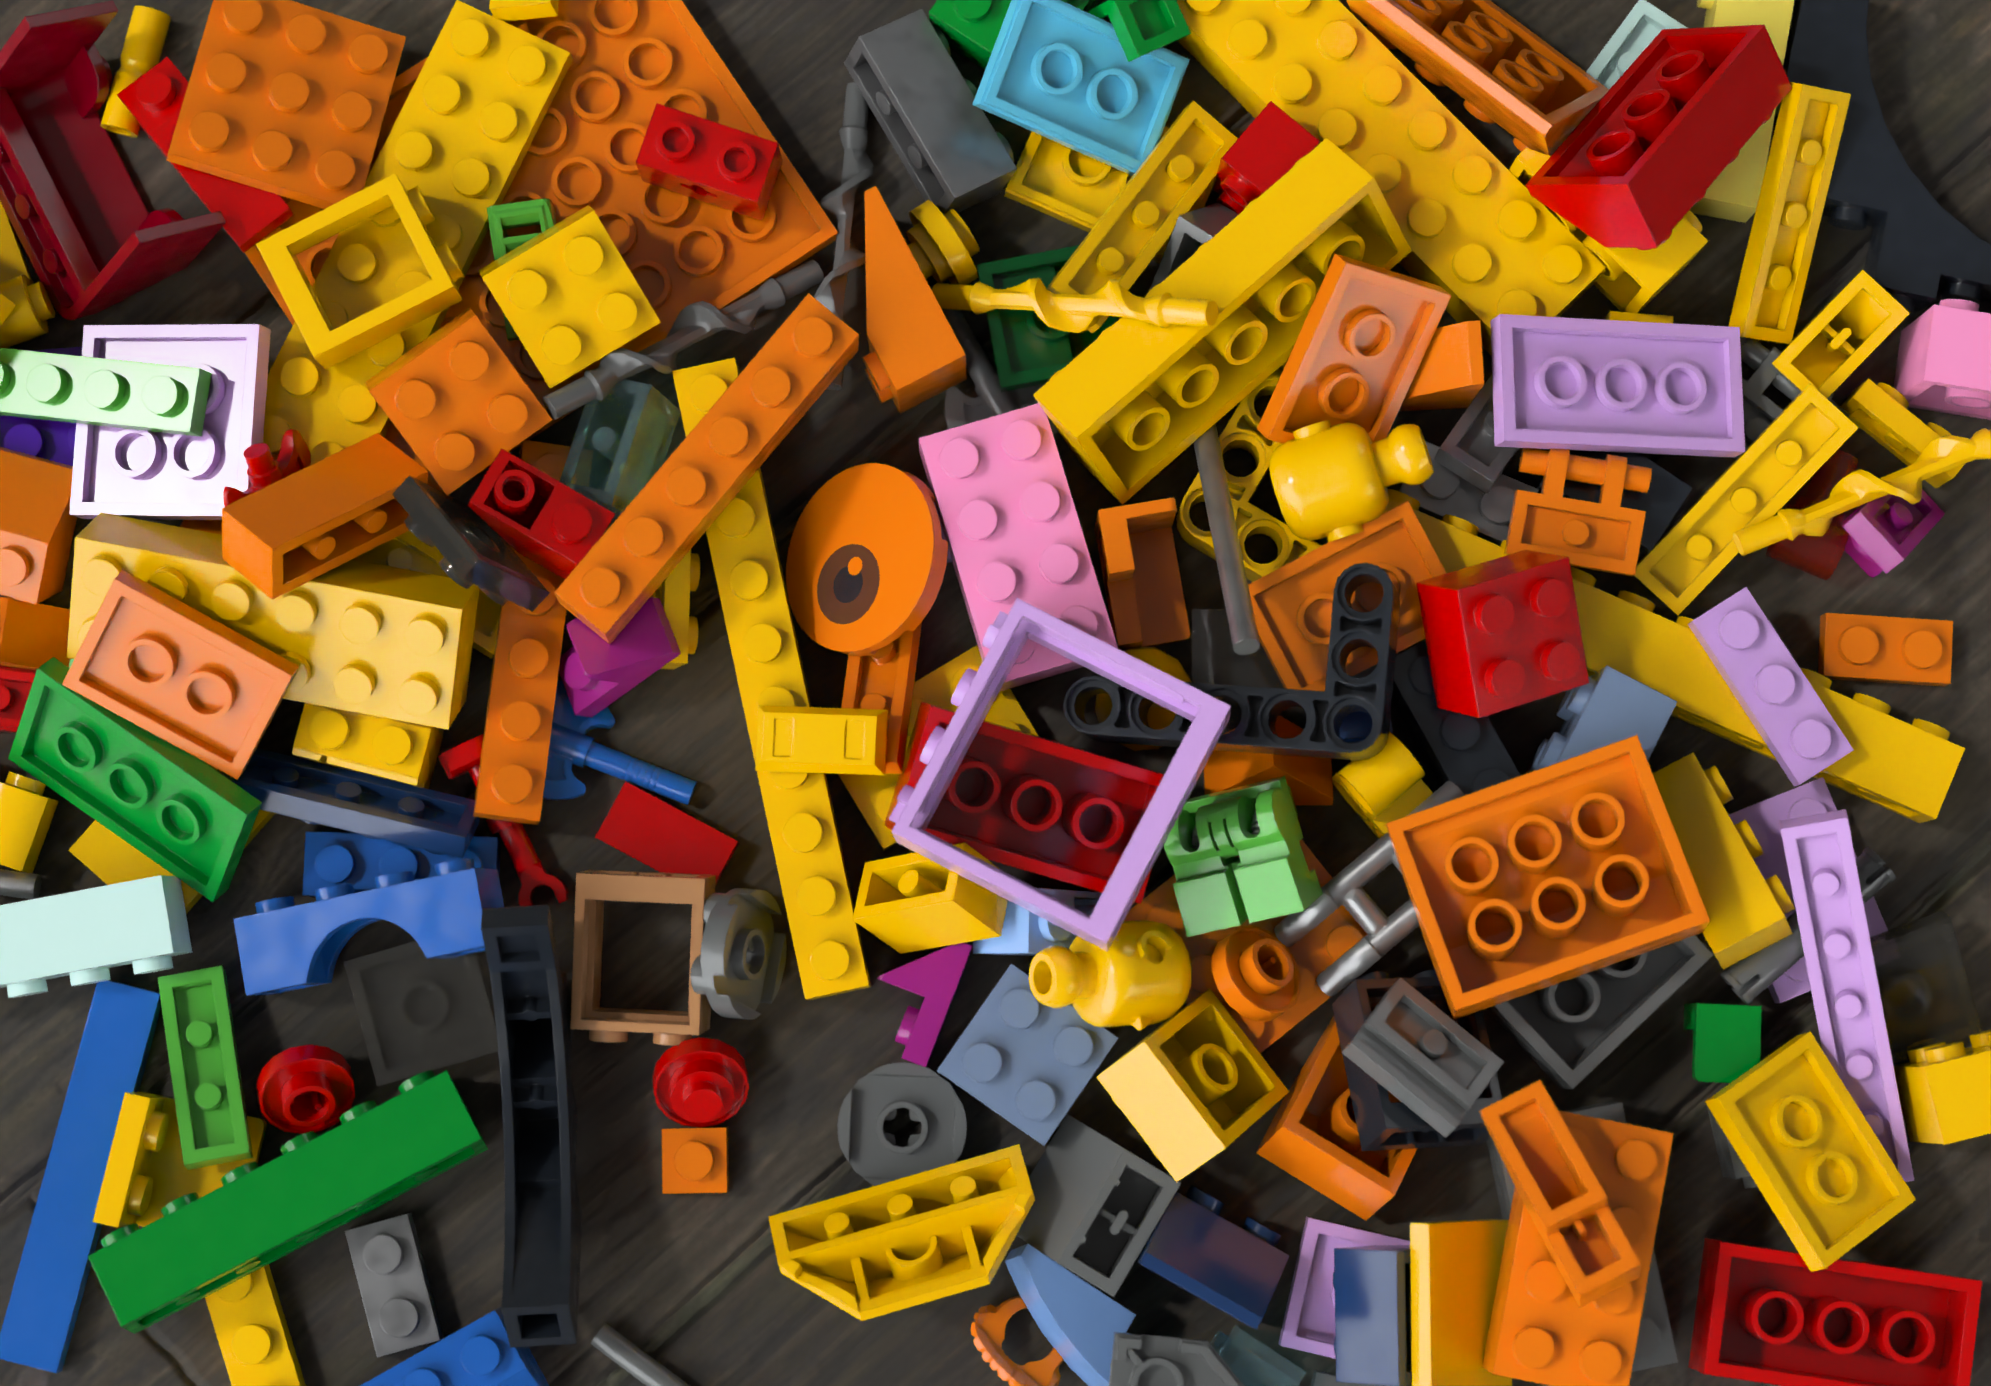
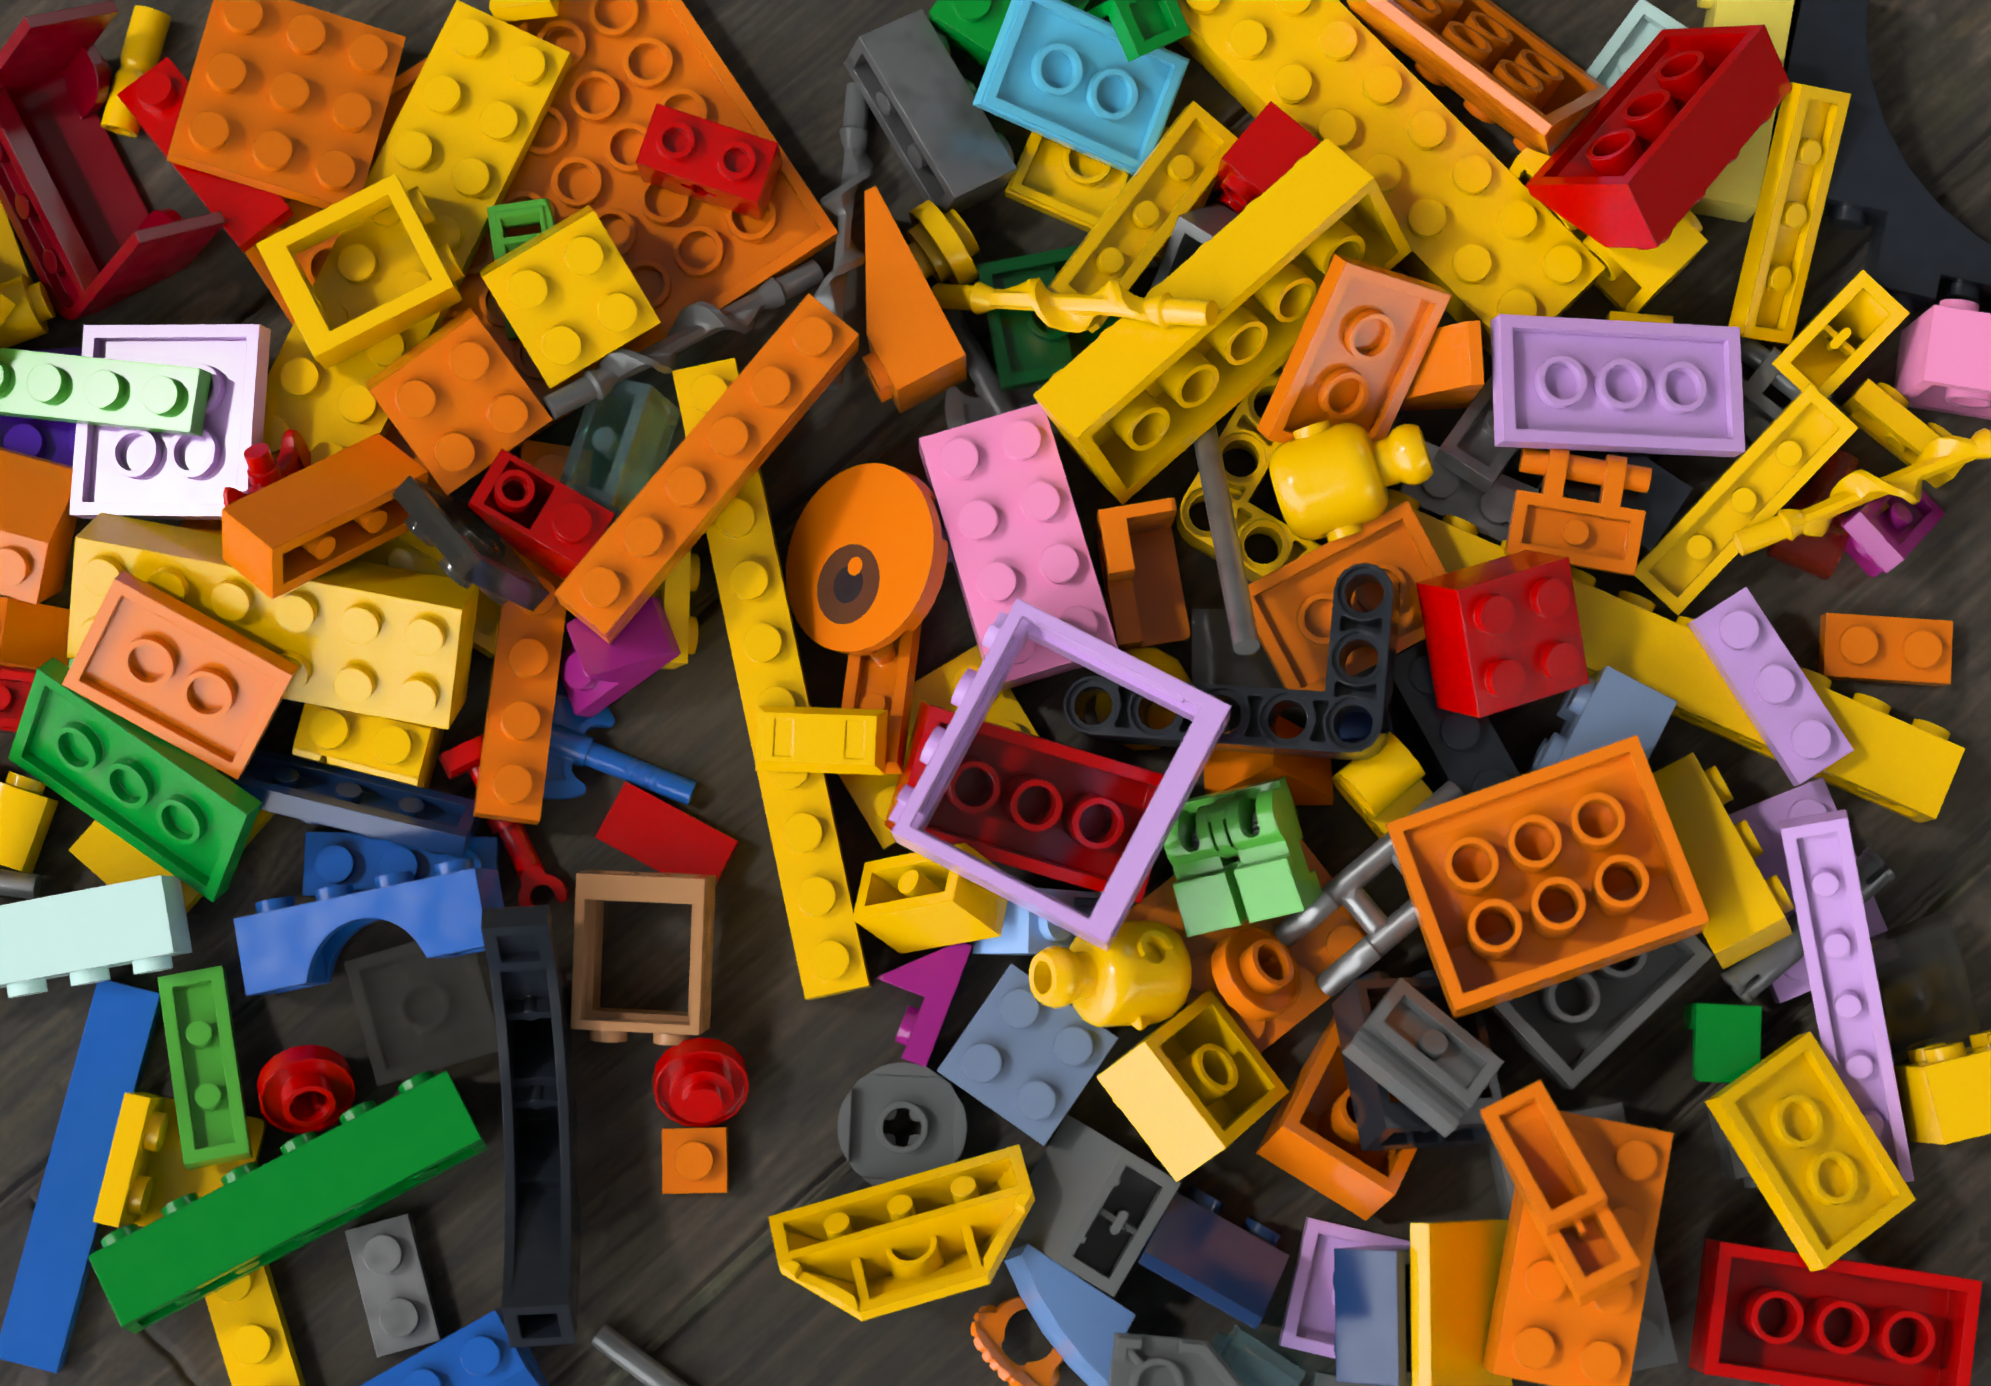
dark grey plate [690,888,787,1020] -> none

